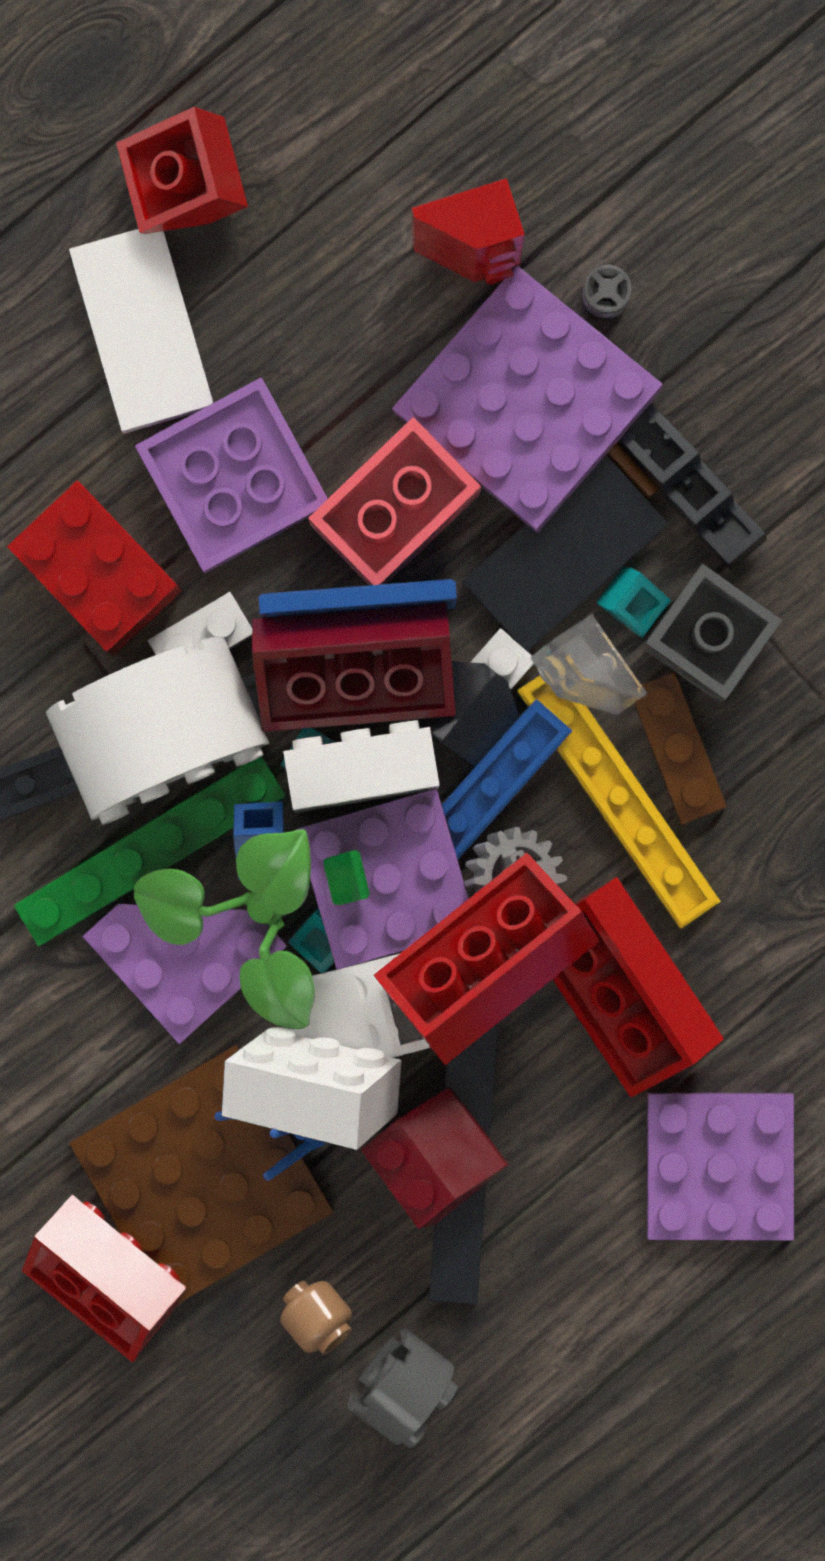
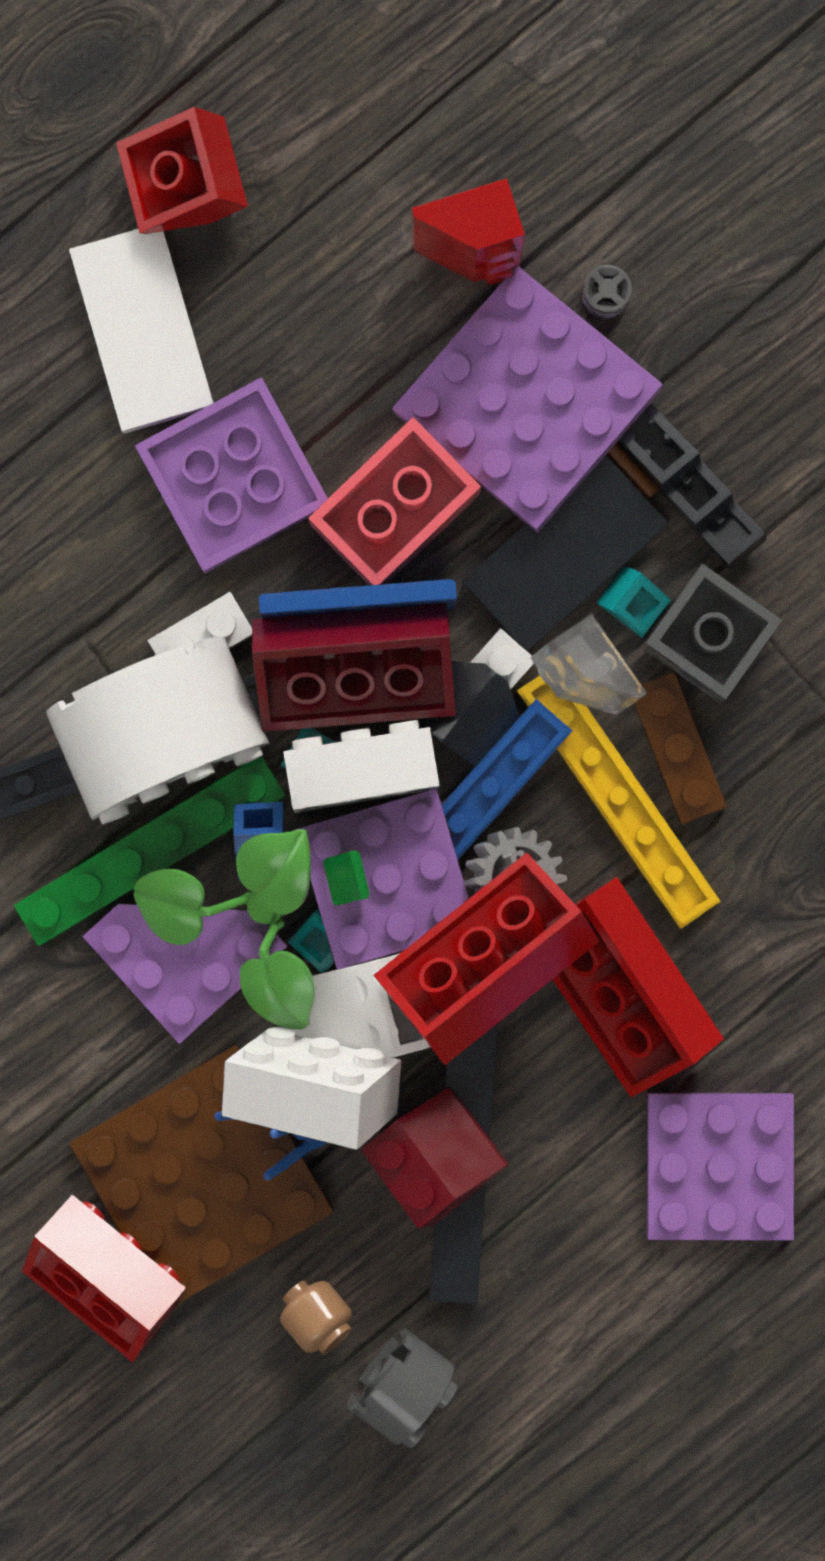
red brick [7,480,182,656] -> none

